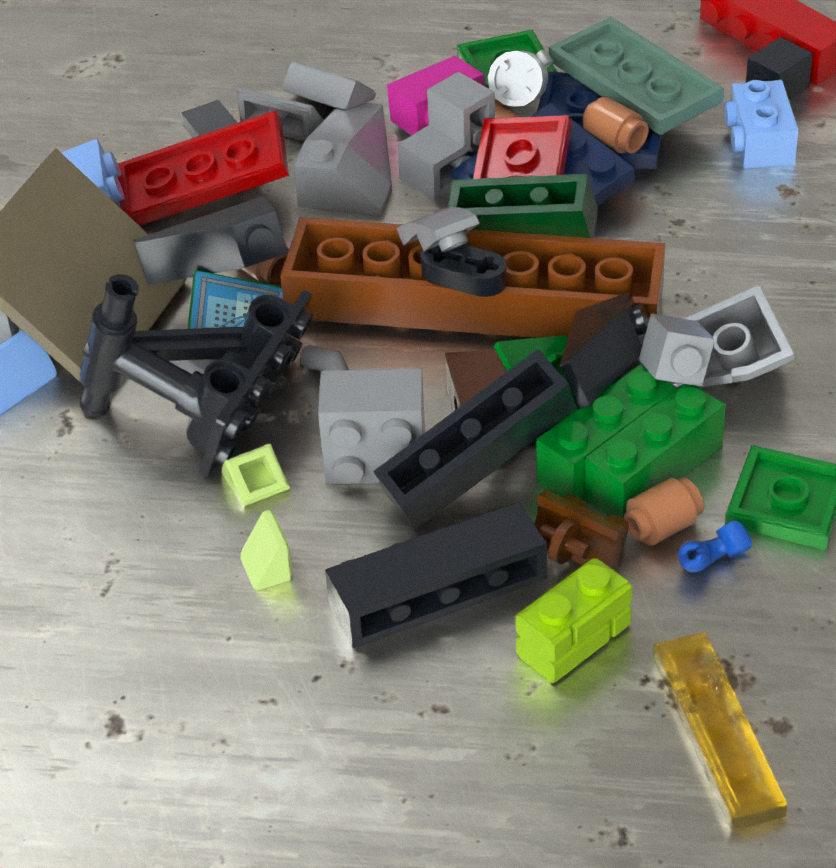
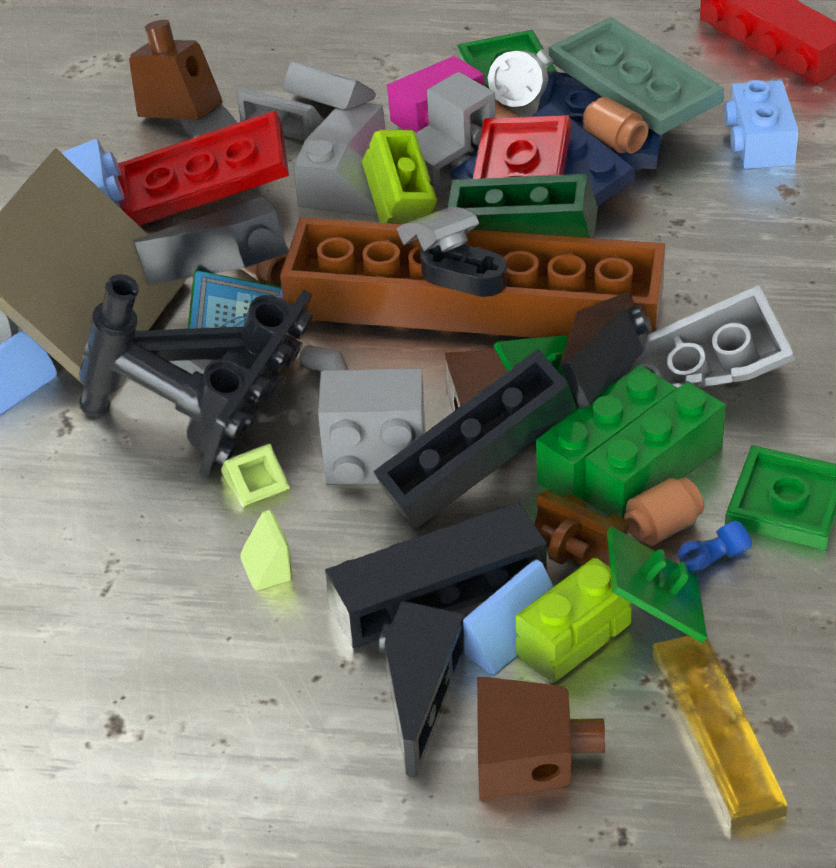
light grey brick [639,314,715,386] -> none
black brick [746,37,812,100] -> none
none -> reddish brown torso [129,20,223,120]
none -> lime brick [362,130,437,224]
none -> black slope [379,601,465,777]
none -> light blue slope [463,559,553,675]
none -> reddish brown torso [477,677,605,799]
none -> green piece [607,526,707,643]

